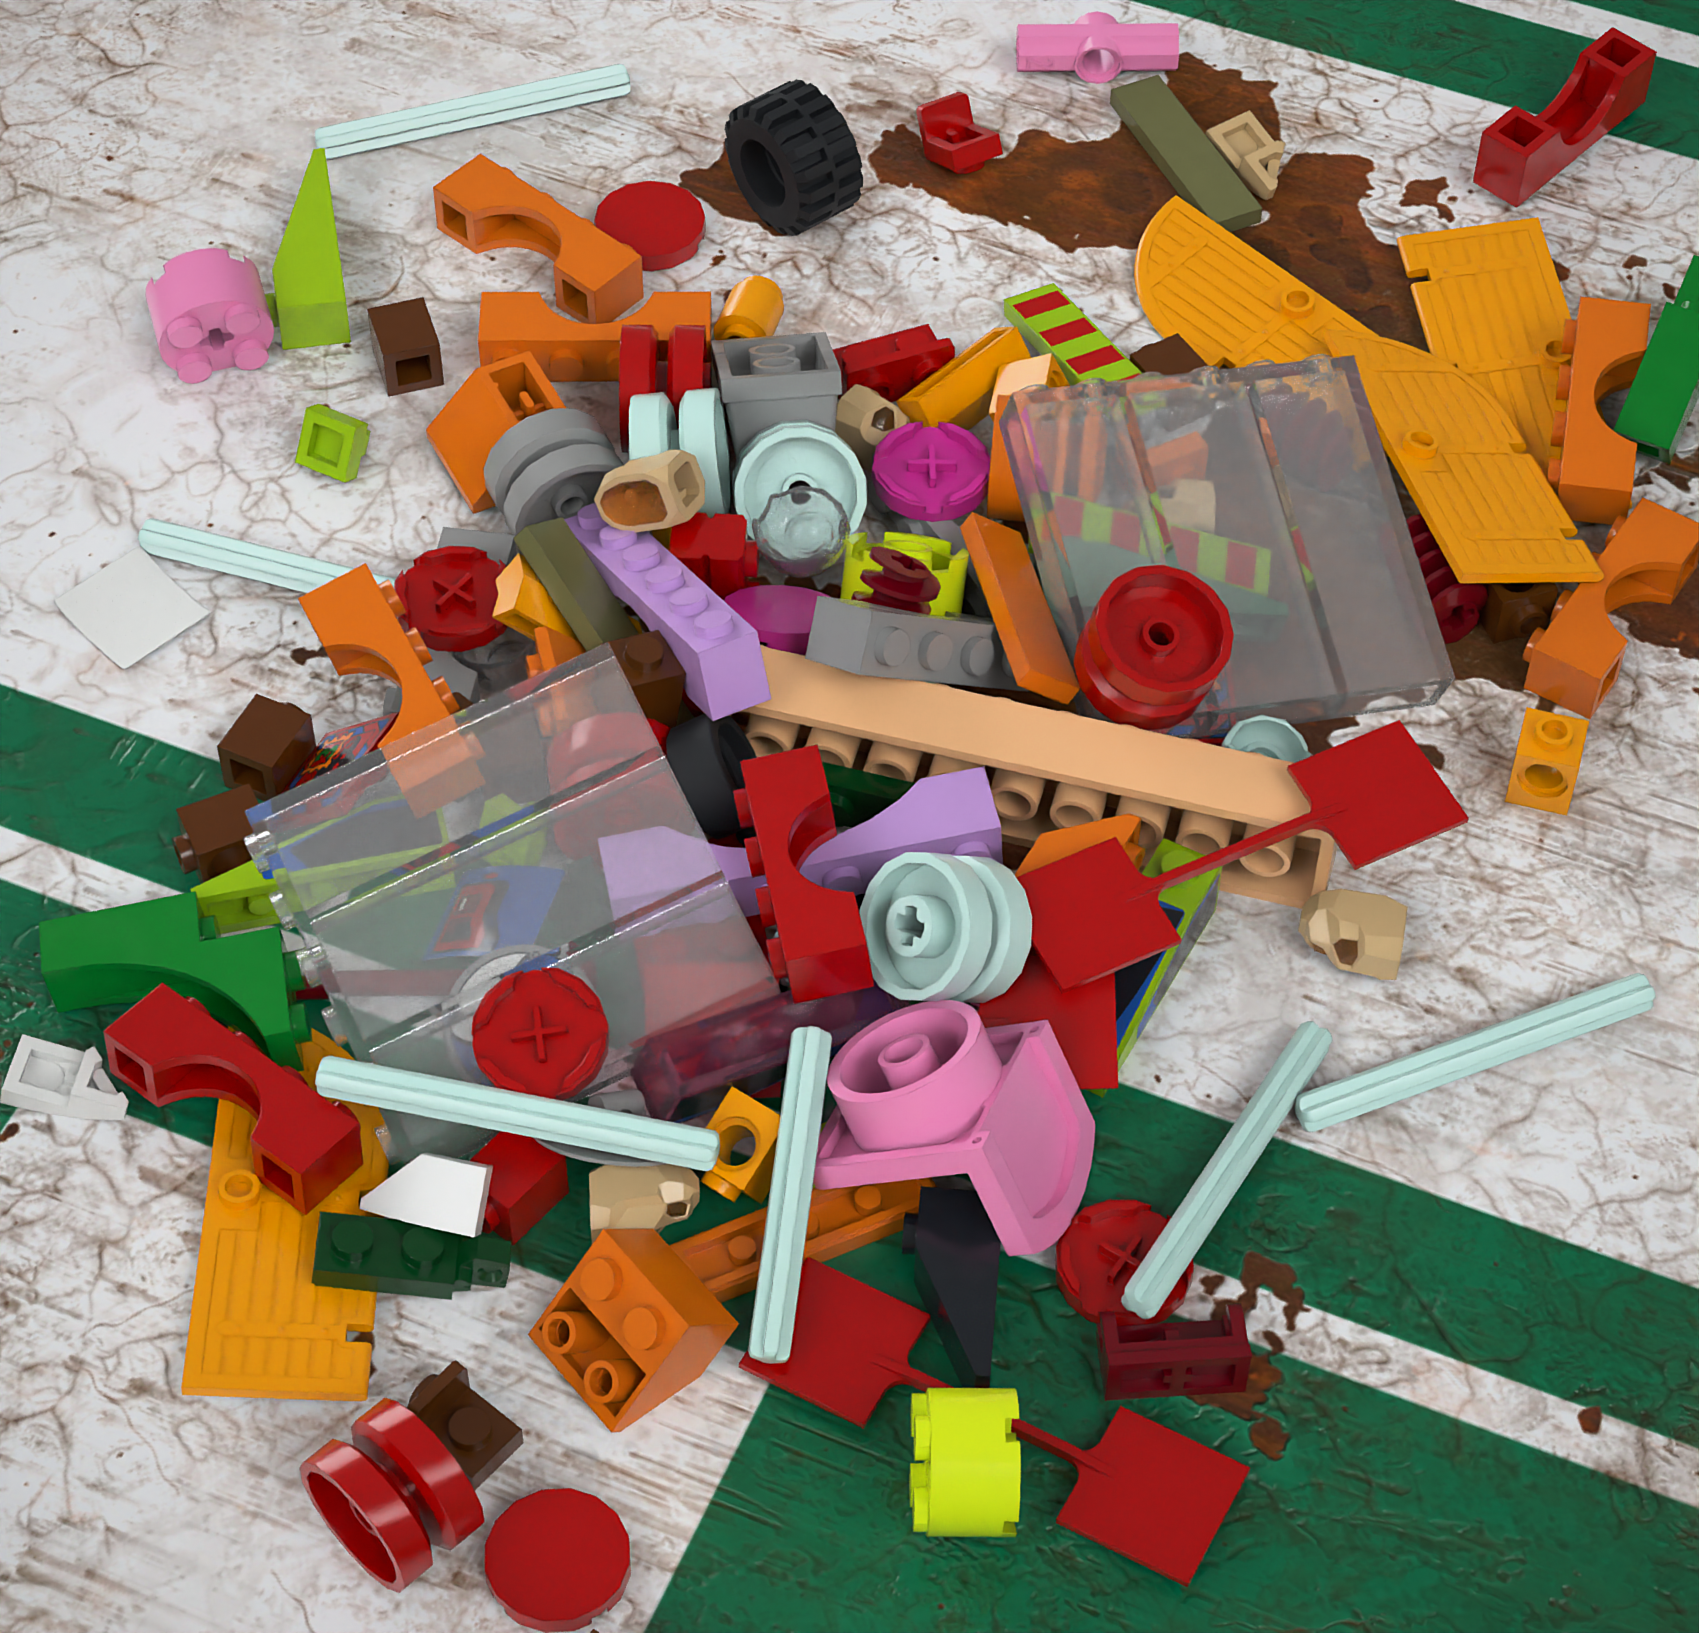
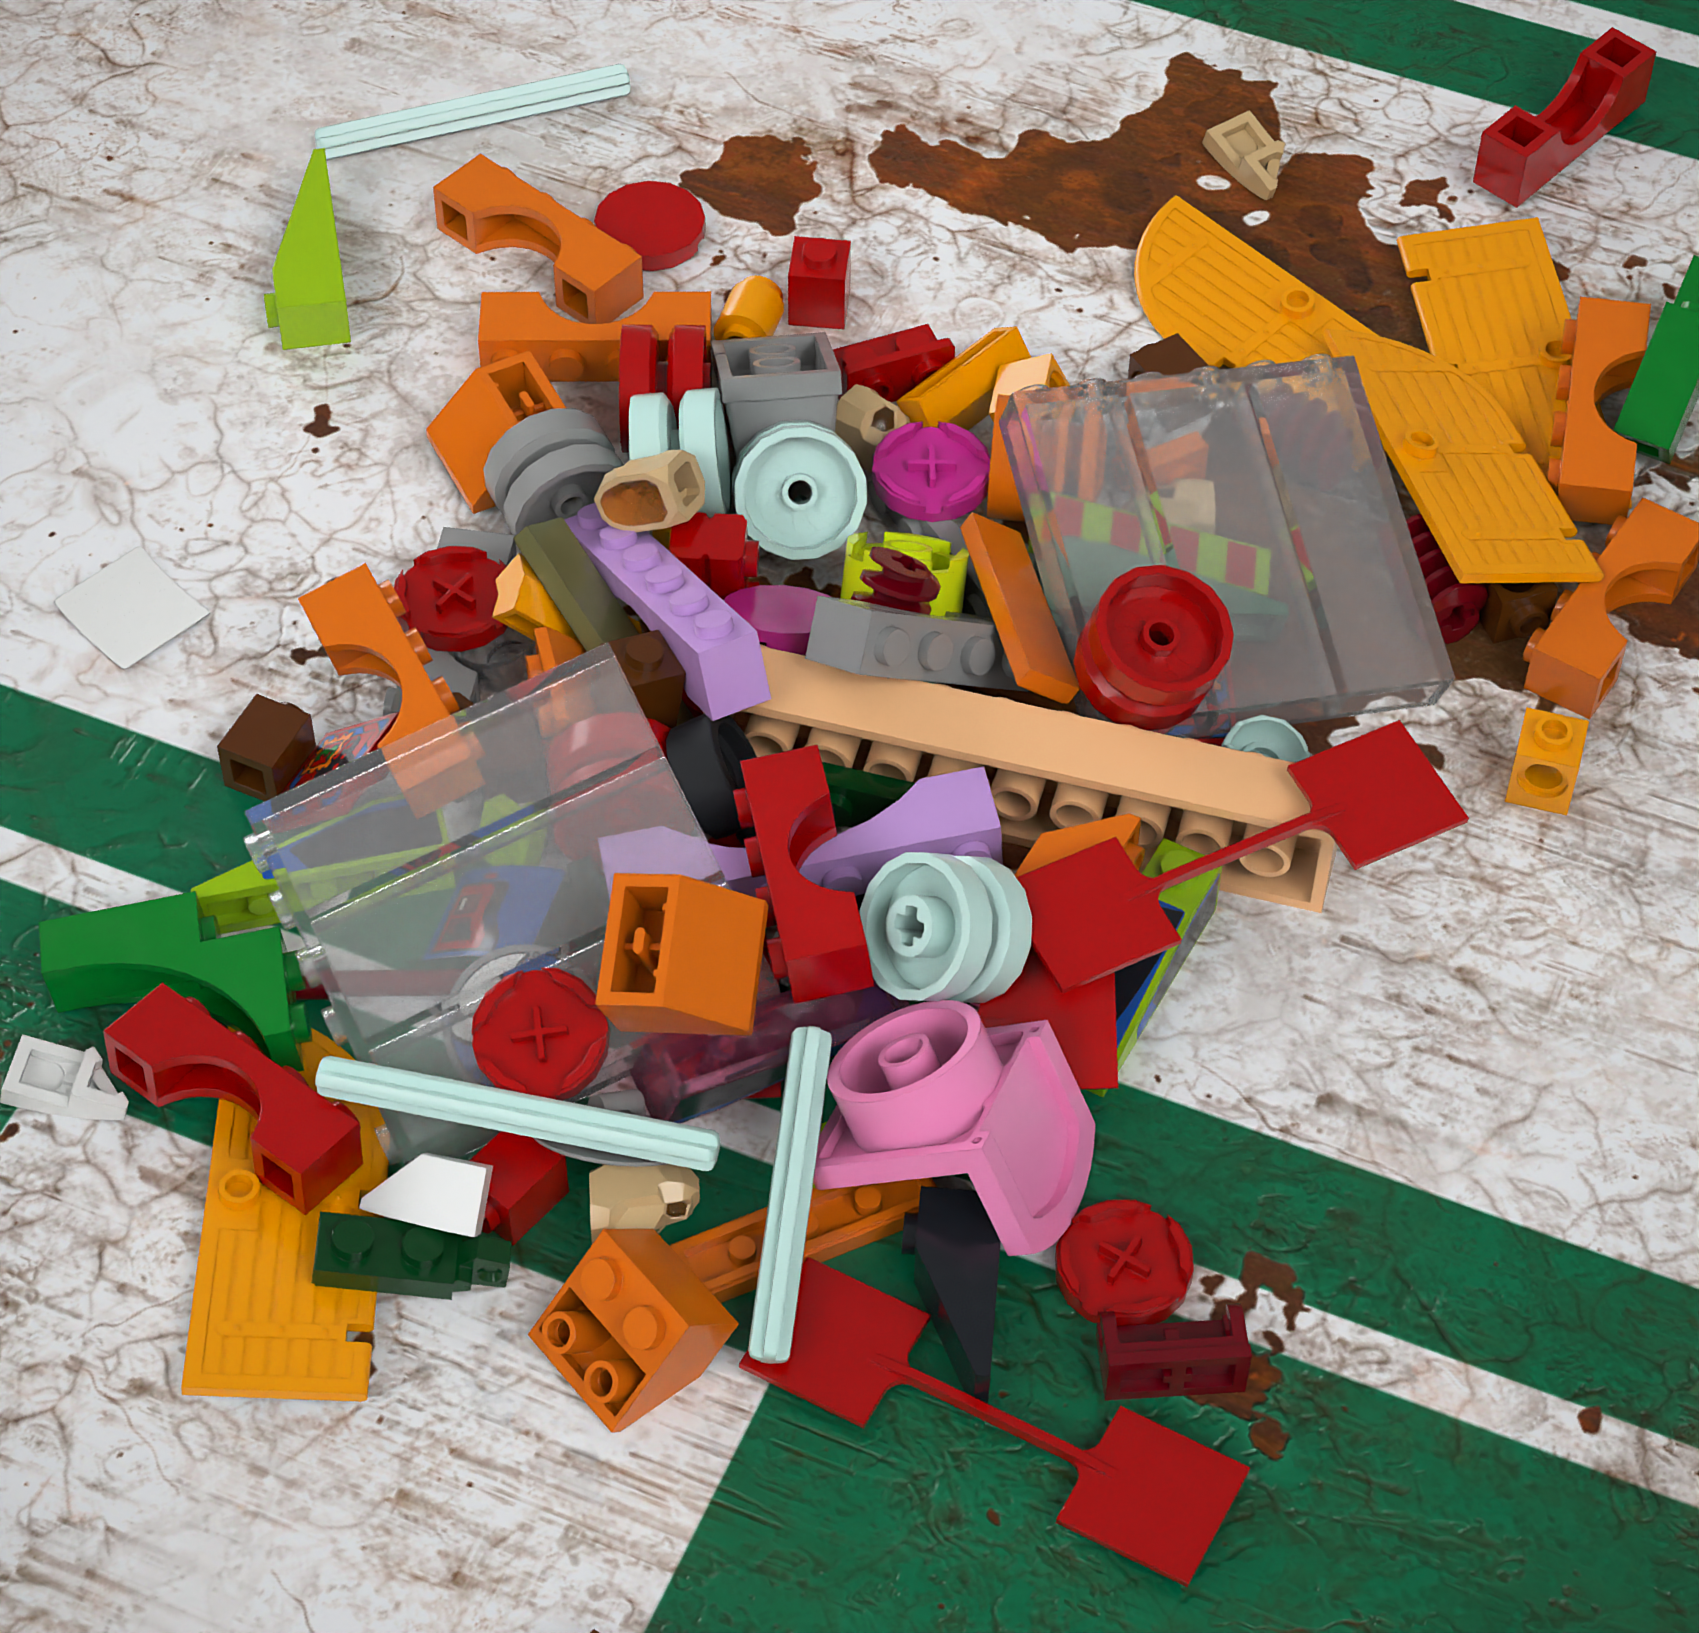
light aqua axle [138,518,396,593] -> none
bright pink brick [145,248,274,384] -> none
reddish brown brick [172,784,275,884] -> none
lime tile [295,404,371,483] -> none
red wheel [299,1398,485,1593] -> none
reddish brown brick [367,297,444,397] -> none
reddish brown bracket [407,1360,524,1490] -> none
red tile [485,1488,631,1633] -> none
light orange brick [700,1086,780,1204] -> none
black tyre [725,79,863,236] -> none
clear hair [752,485,851,579] -> none
neon yellow brick [909,1388,1021,1537] -> none
red bracket [916,92,1003,174] -> none
lime tile [1003,283,1163,429] -> none
bright pink piece [1016,11,1179,84] -> none
olive tile [1110,75,1262,232] -> none
light aqua axle [1121,1021,1332,1319] -> none
light aqua axle [1294,973,1656,1132] -> none
tan rock [1298,889,1408,980] -> none
none -> orange slope [595,873,769,1036]
none -> red brick [788,236,851,330]

